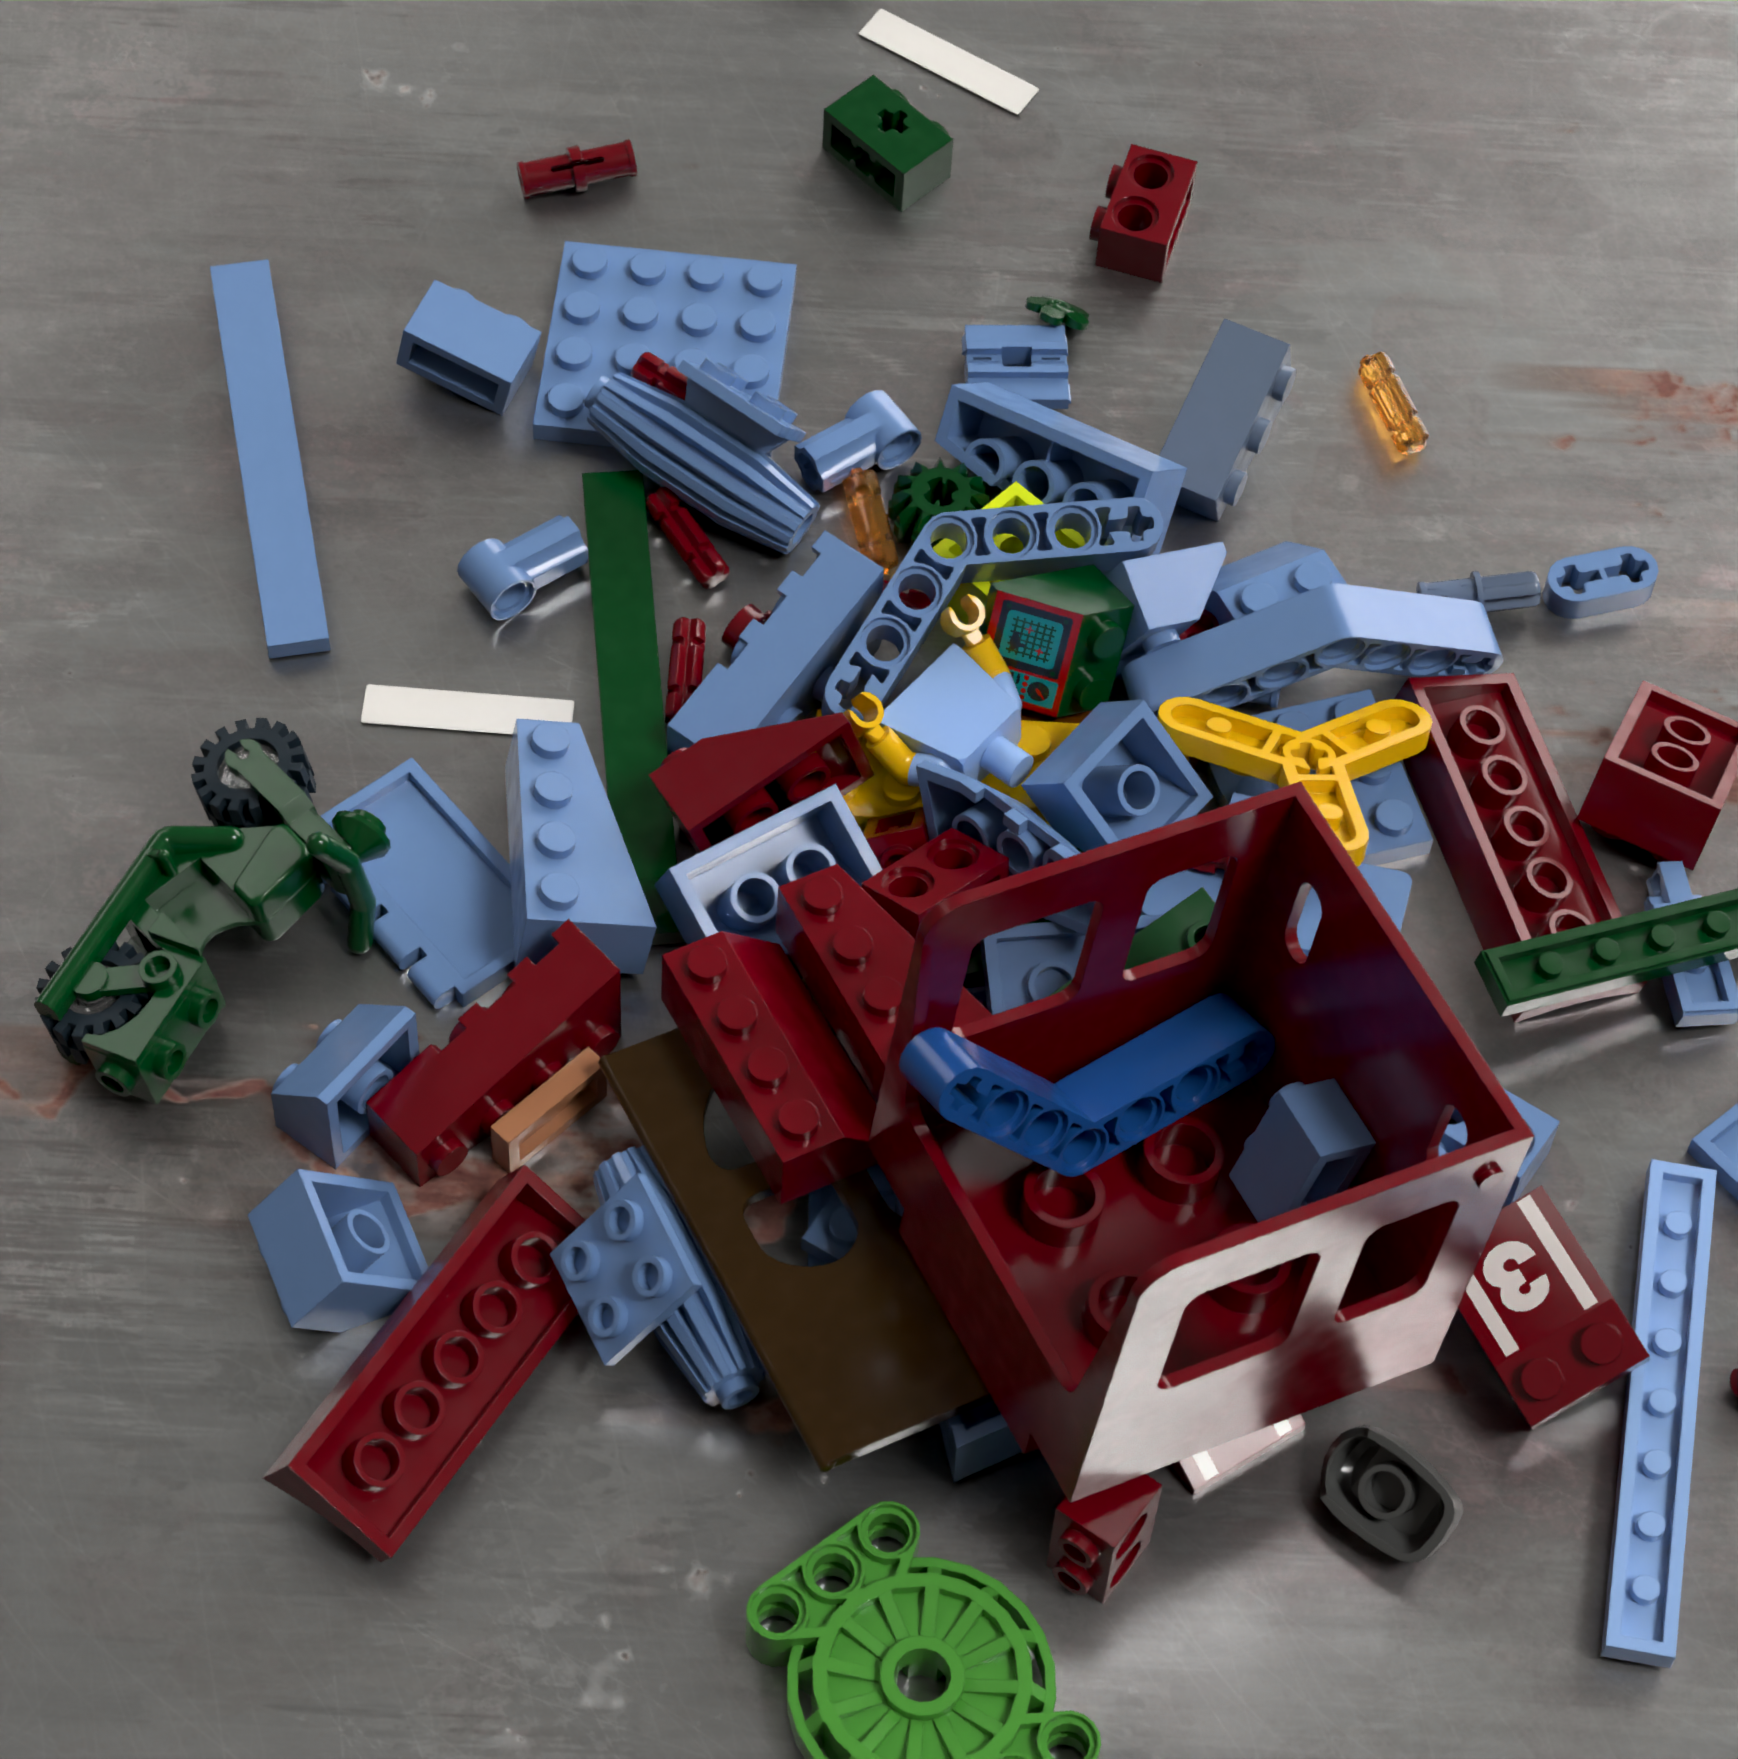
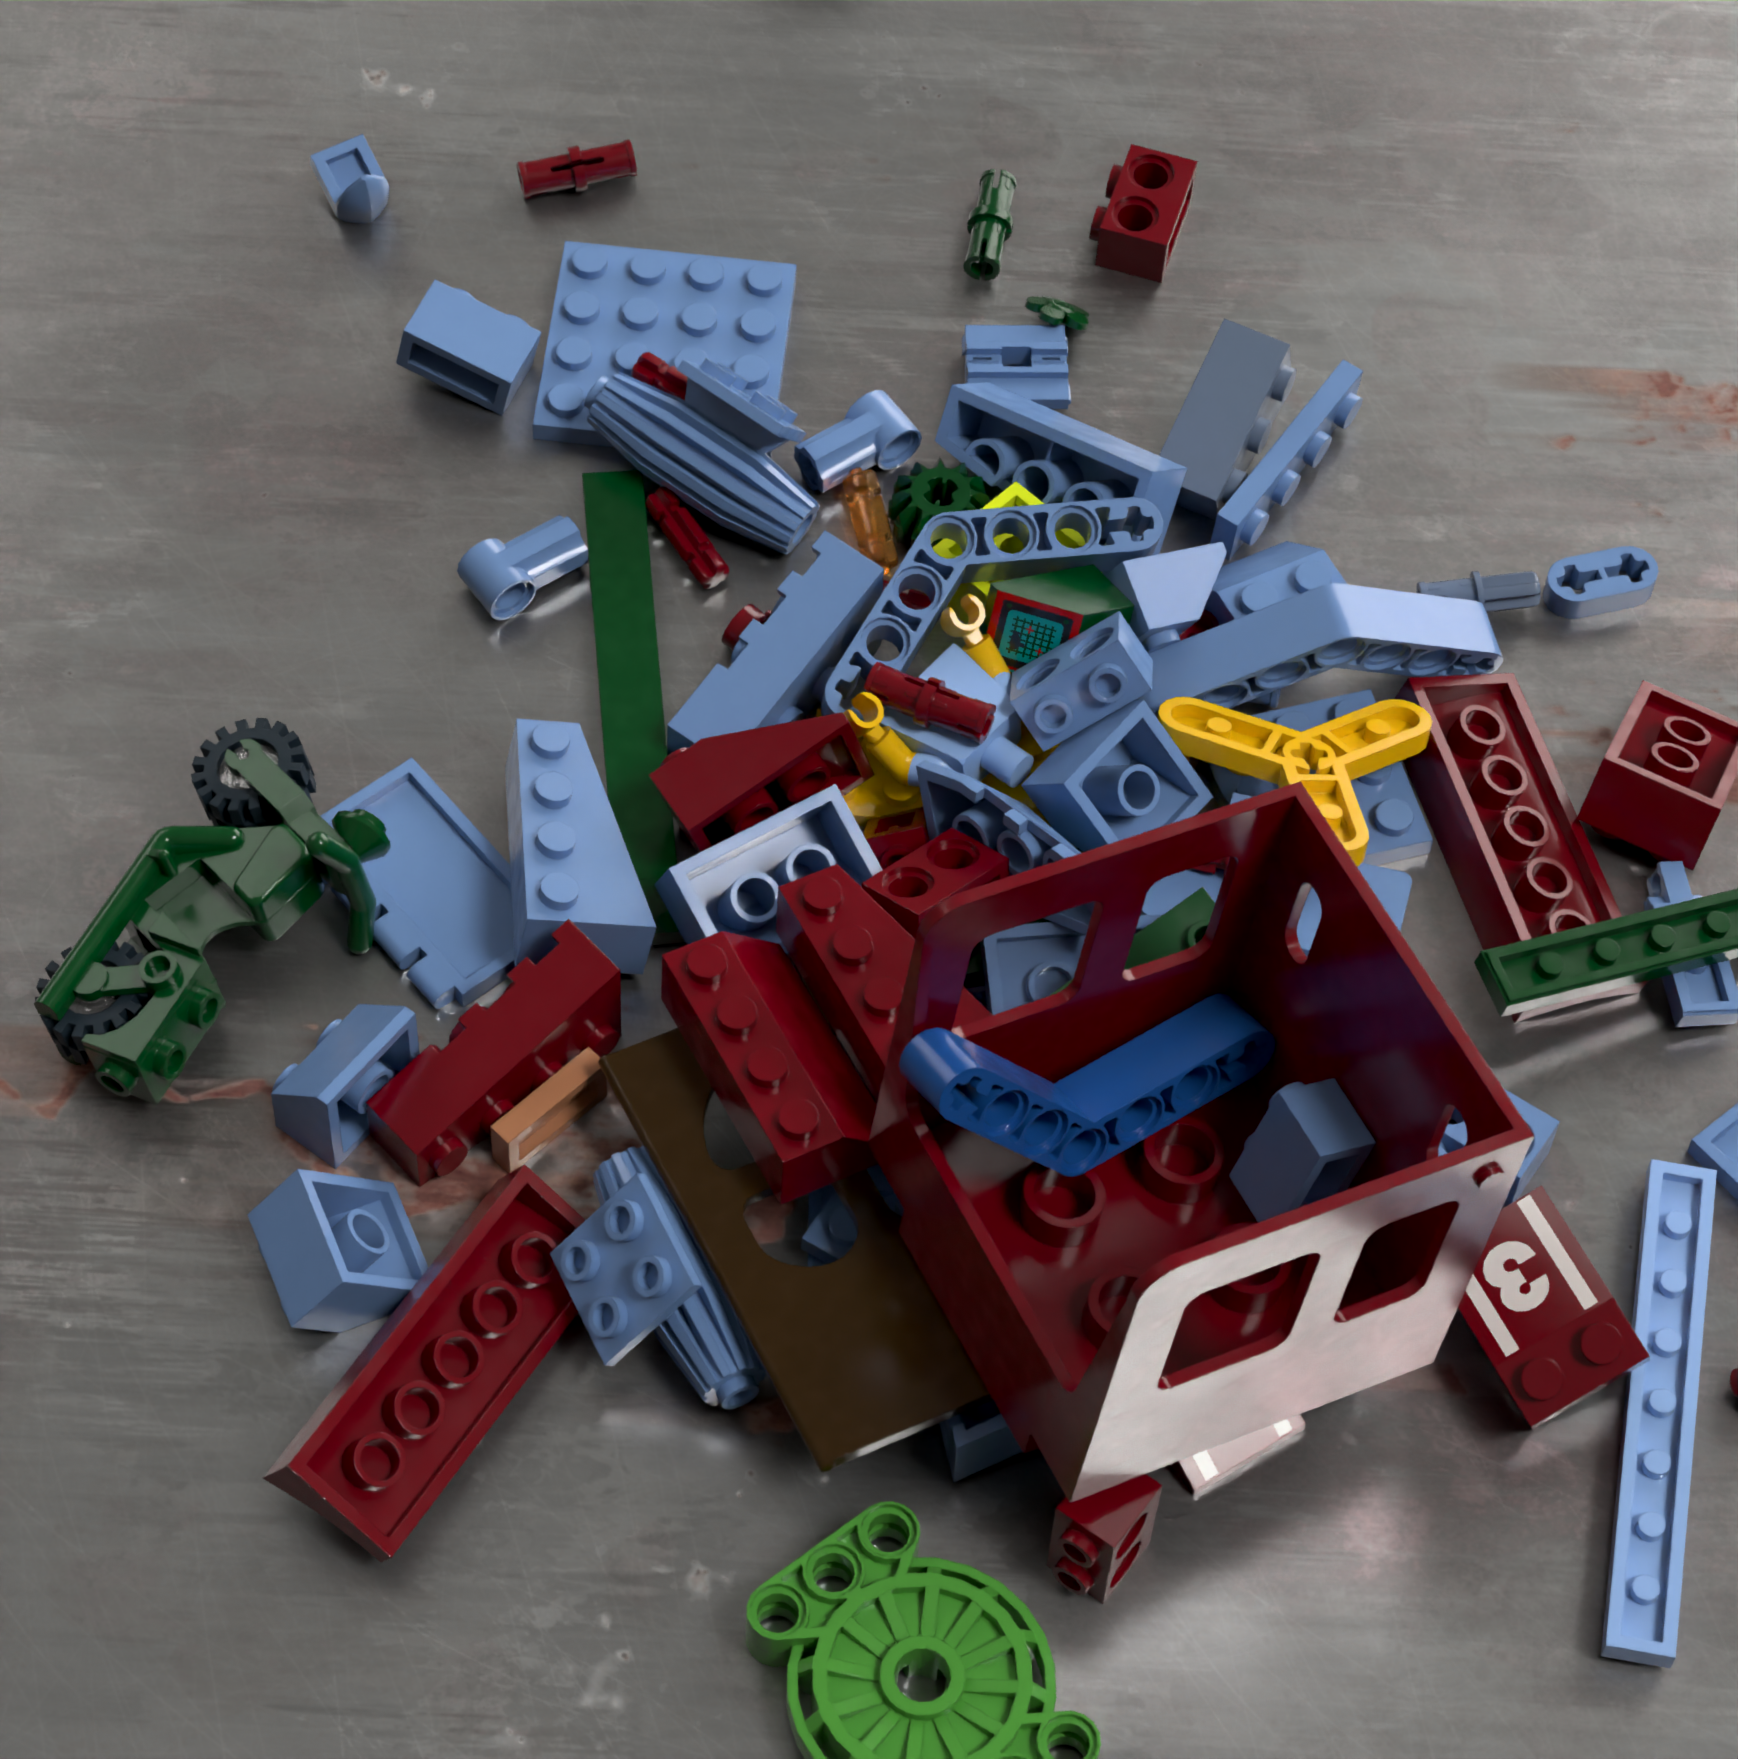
medium blue tile [210,259,330,659] -> none
white sticker [361,684,575,735] -> none
dark red axle [665,617,706,725] -> none
dark green brick [822,74,954,212] -> none
white sticker [859,9,1039,115] -> none
dark grey piece [1320,1425,1464,1563] -> none
clear orange axle [1358,351,1429,456] -> none
none -> medium blue plate [310,134,390,224]
none -> dark red pin [864,662,996,744]
none -> dark green pin [963,169,1017,281]
none -> medium blue brick [1010,611,1153,752]
none -> medium blue plate [1210,359,1363,561]

